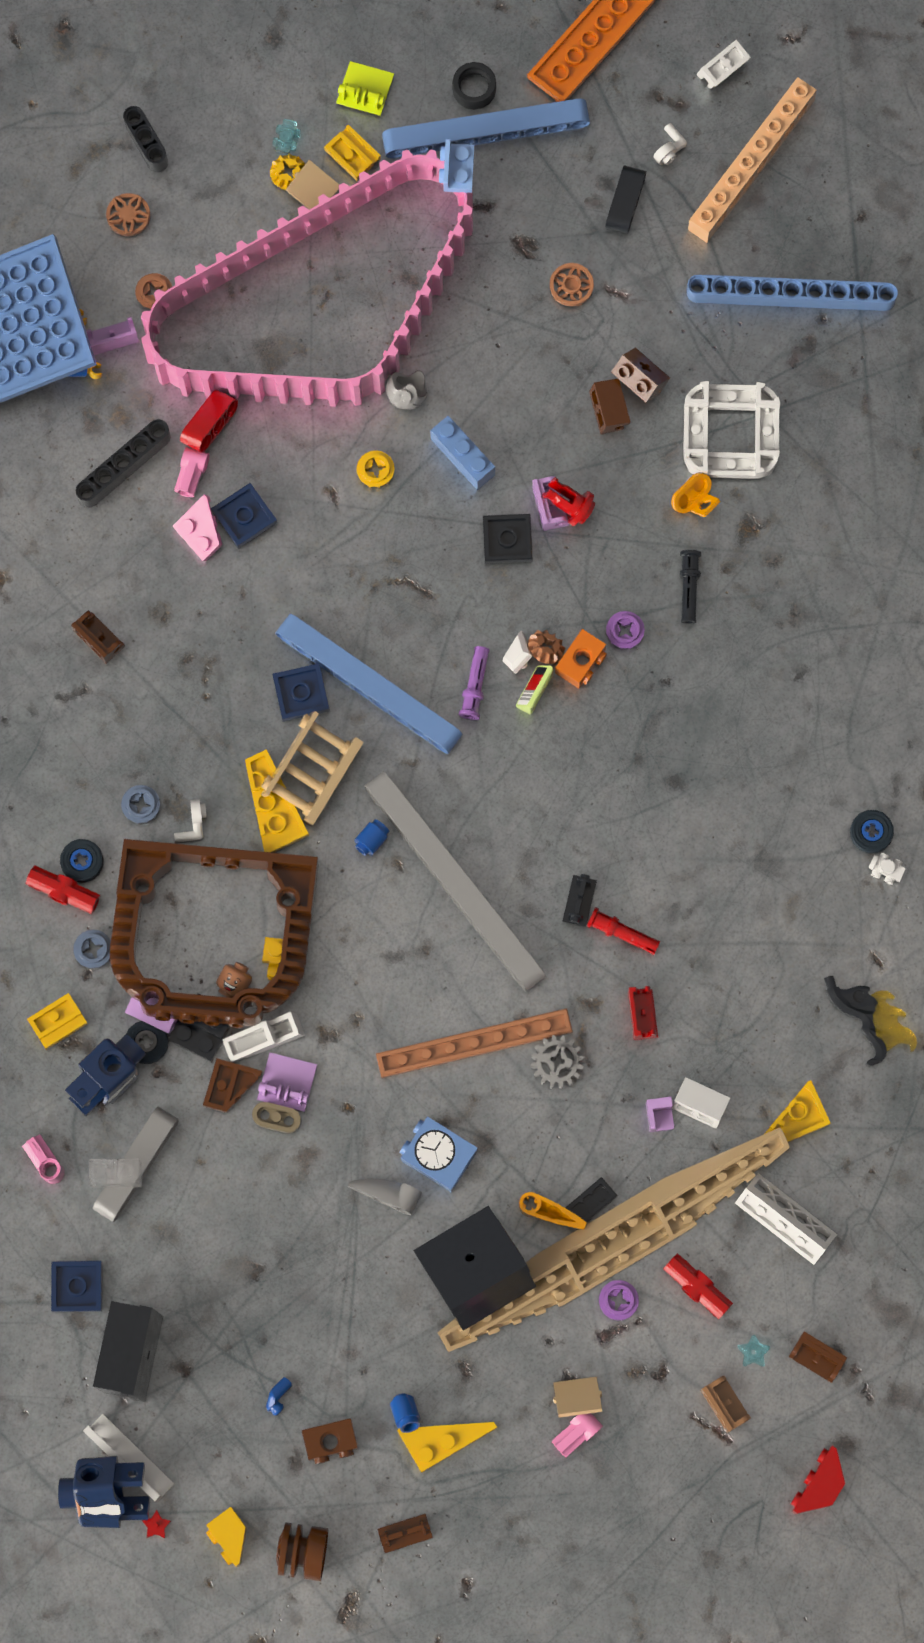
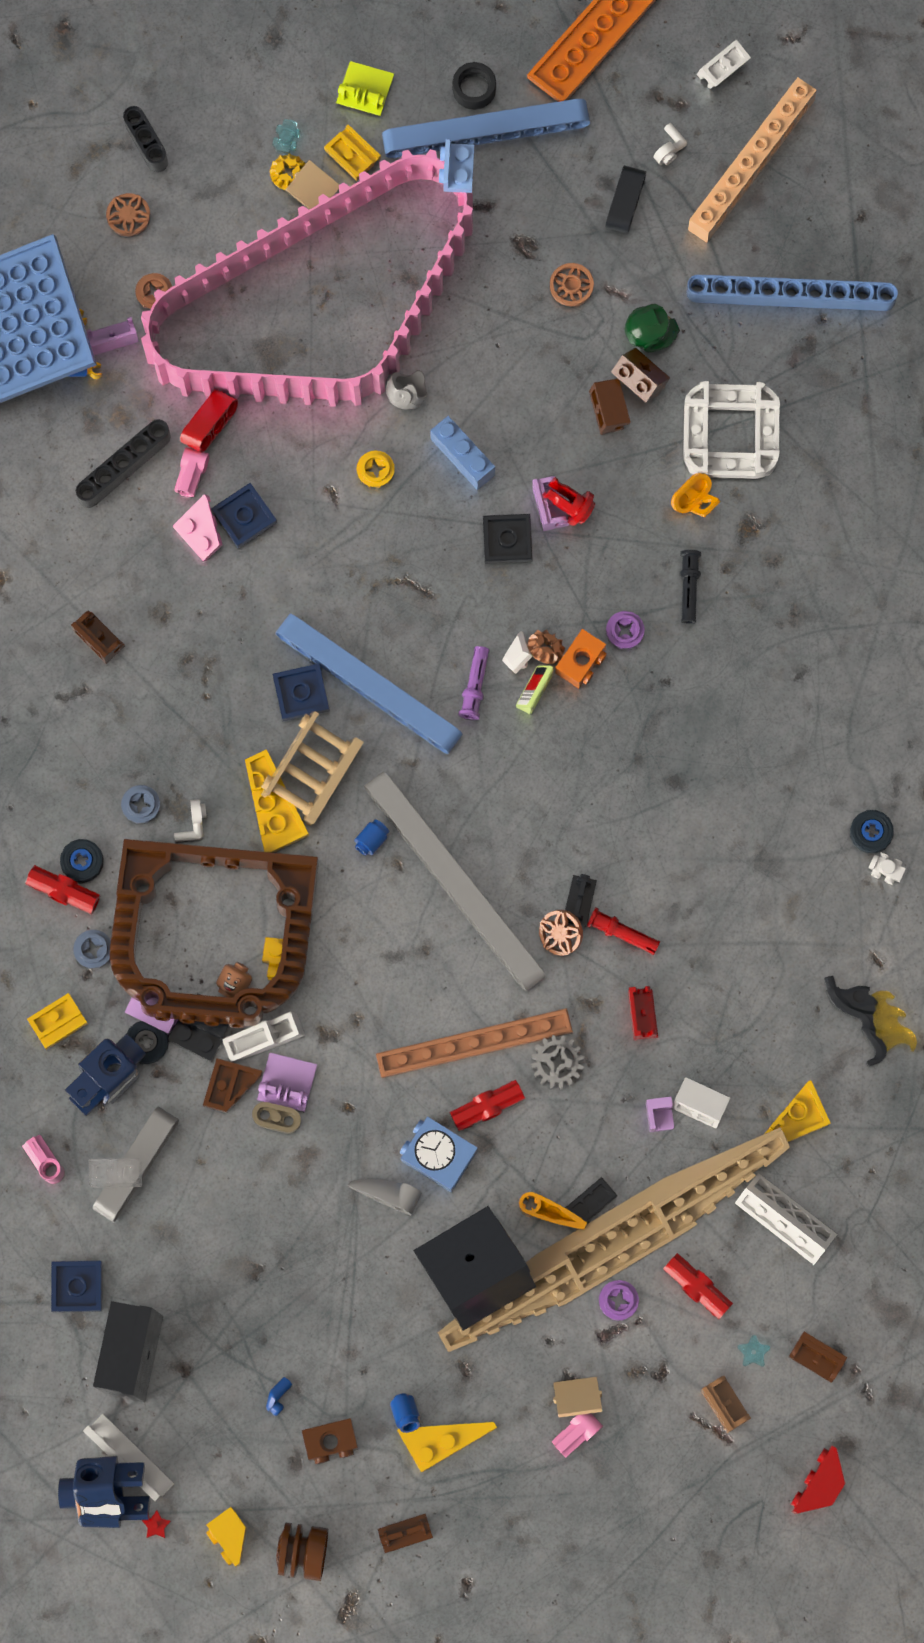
none -> red piece [450,1080,525,1132]
none -> nougat wheel [539,910,583,956]
none -> dark green helmet [624,304,680,352]

